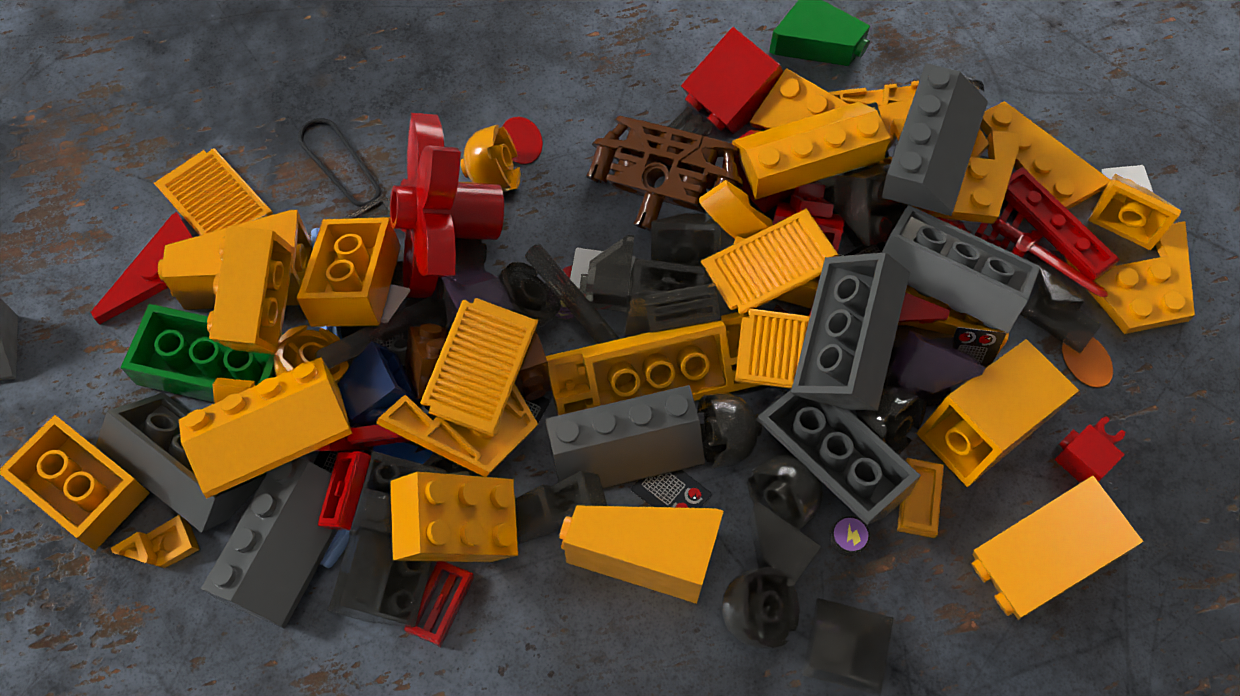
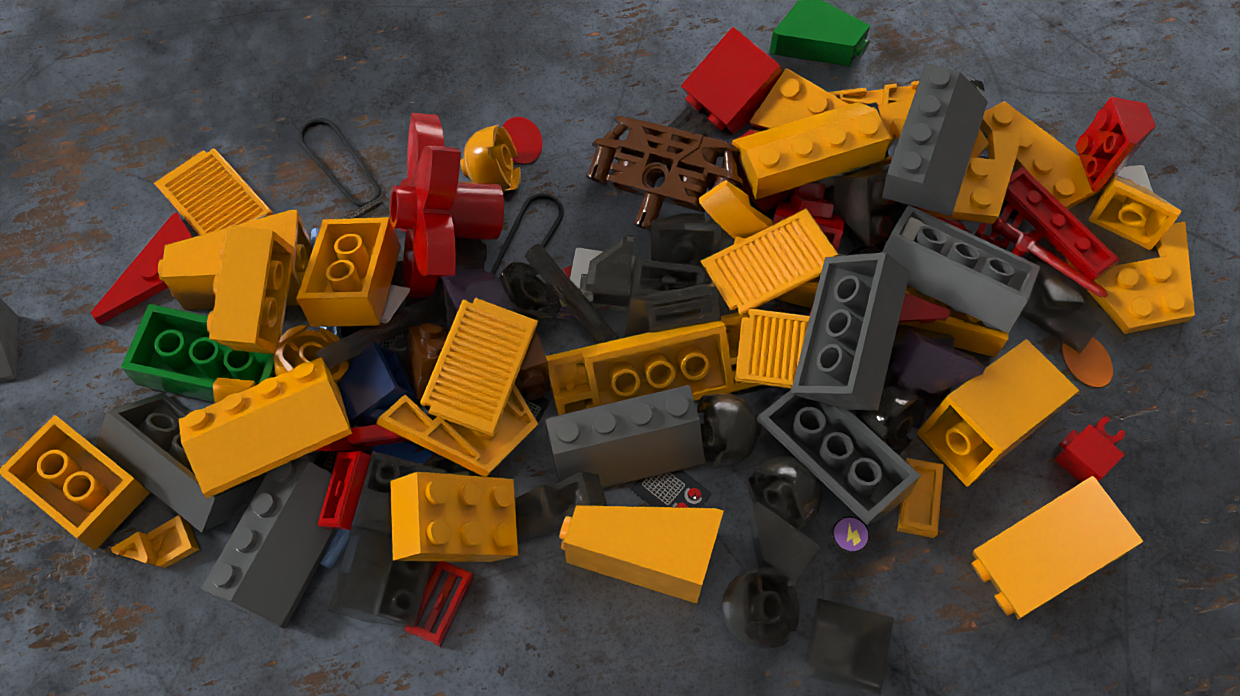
black sticker [941,327,1006,372] -> none
none -> black piece [487,193,564,297]
none -> red slope [1075,97,1156,192]

